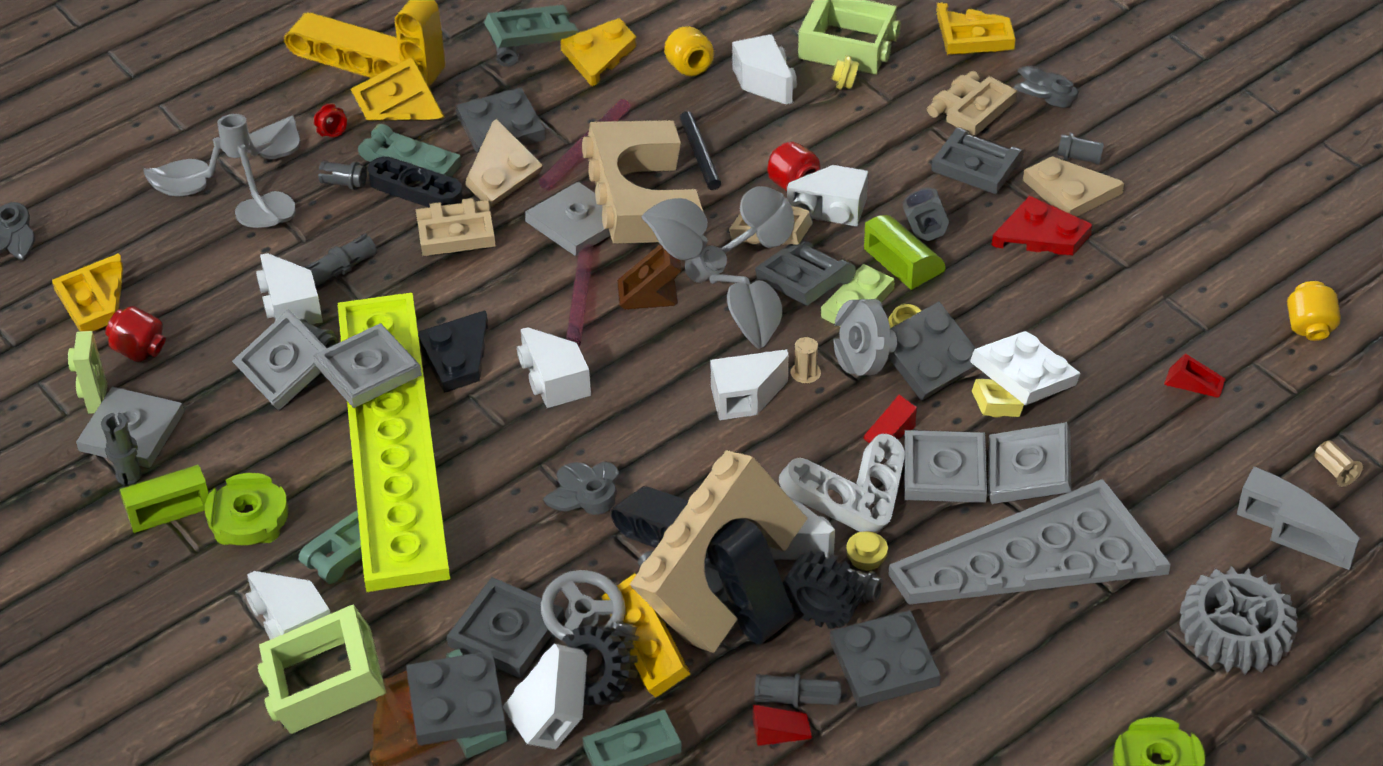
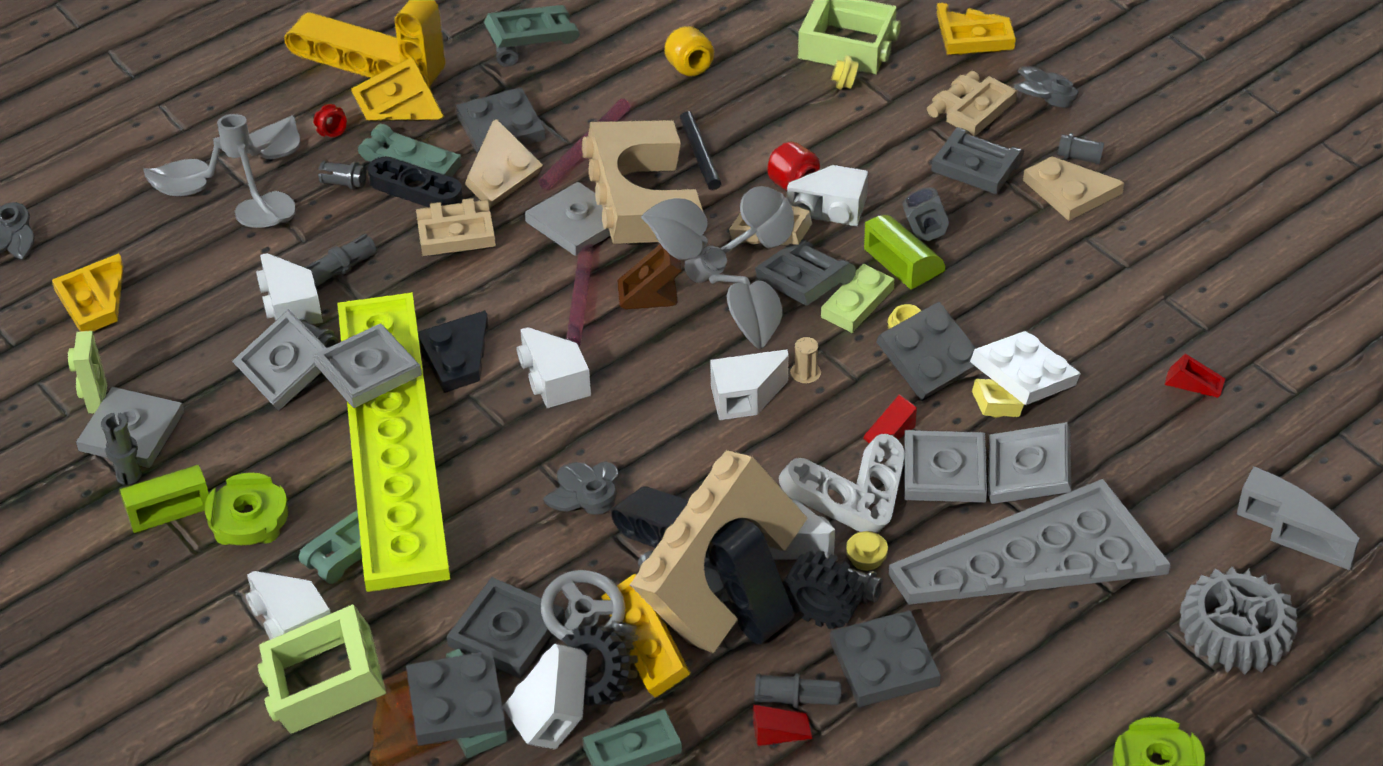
red head [105,306,166,362] -> none
yellow wing [560,18,636,86] -> none
white slope [732,34,797,104] -> none
light grey plate [833,299,897,376] -> none
red wing [992,195,1093,256] -> none
yellow head [1287,281,1341,341] -> none
tan piece [1315,440,1363,487] -> none

